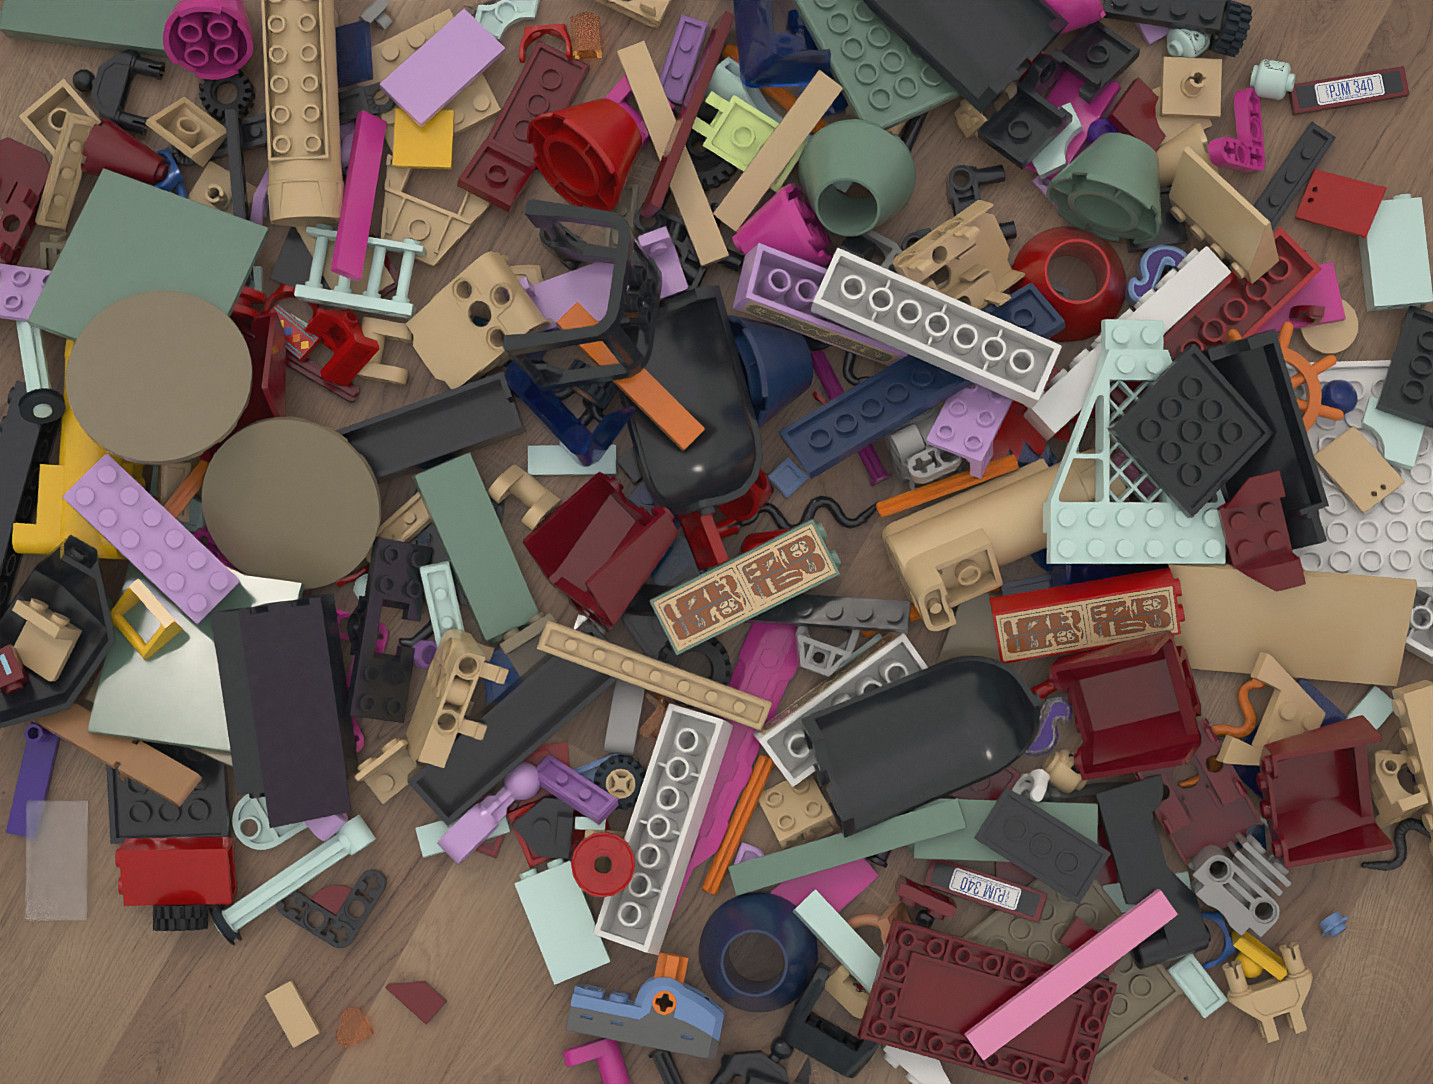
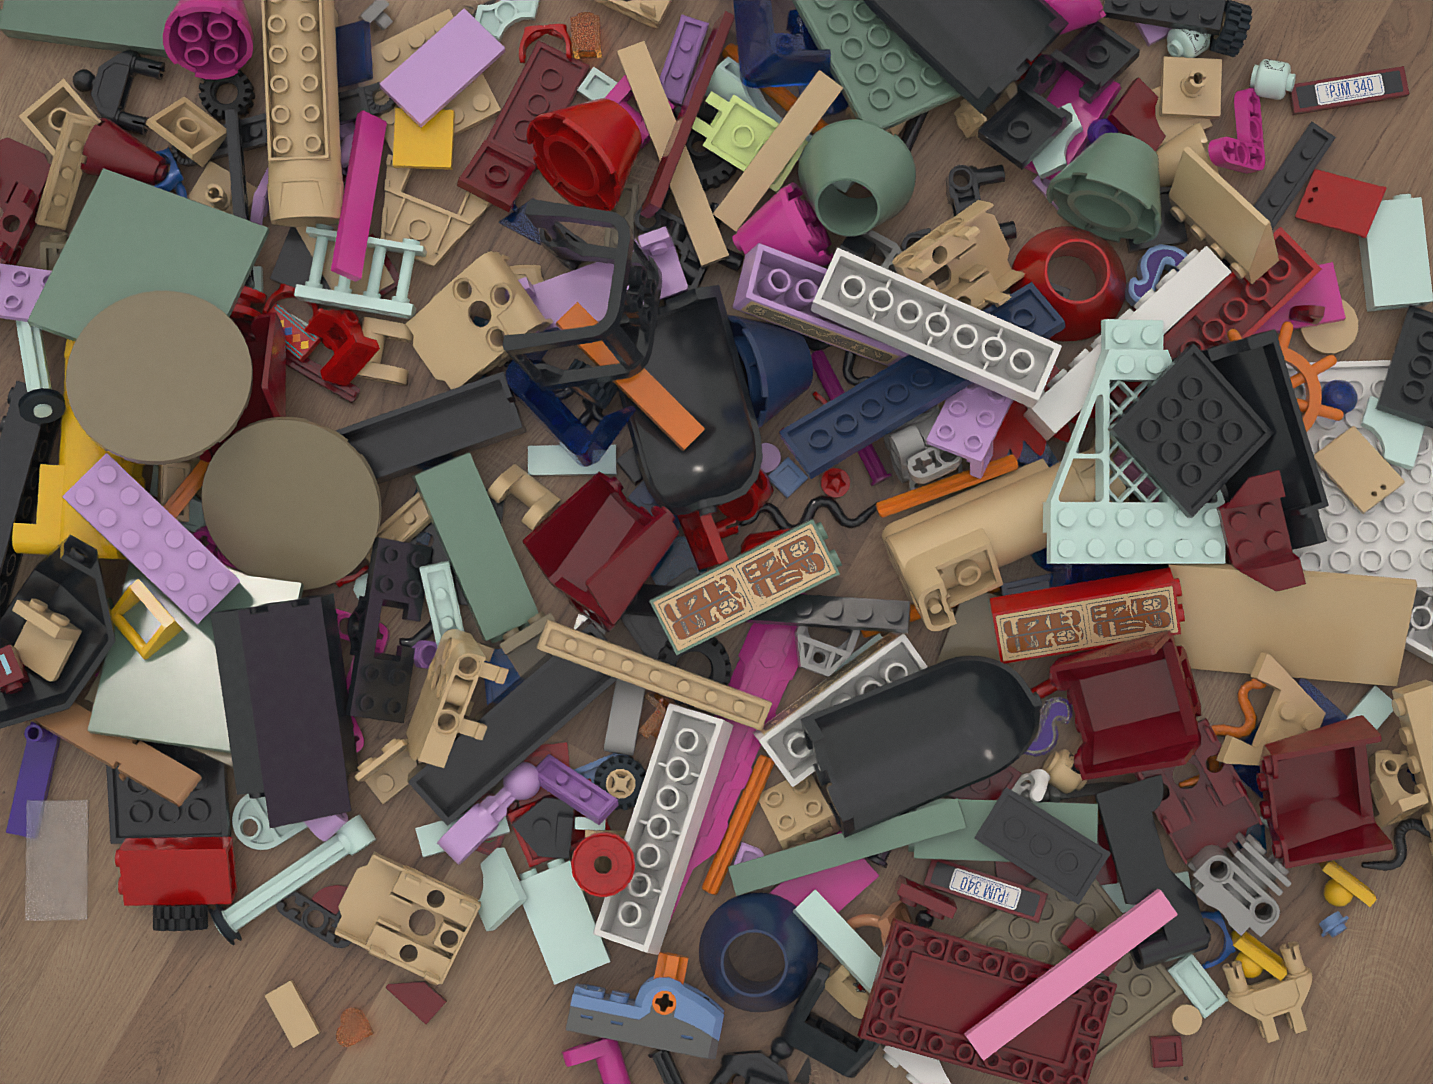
none -> tan piece [334,851,481,986]
none -> light aqua tile [478,848,527,931]
none -> clear blue piece [498,198,541,245]
none -> light aqua tile [577,67,617,101]
none -> lavender tile [760,443,781,473]
none -> red tile [820,468,850,498]
none -> dark red tile [1149,1035,1183,1068]
none -> tan tile [1170,1004,1202,1035]
none -> yellow tile [1319,860,1377,907]

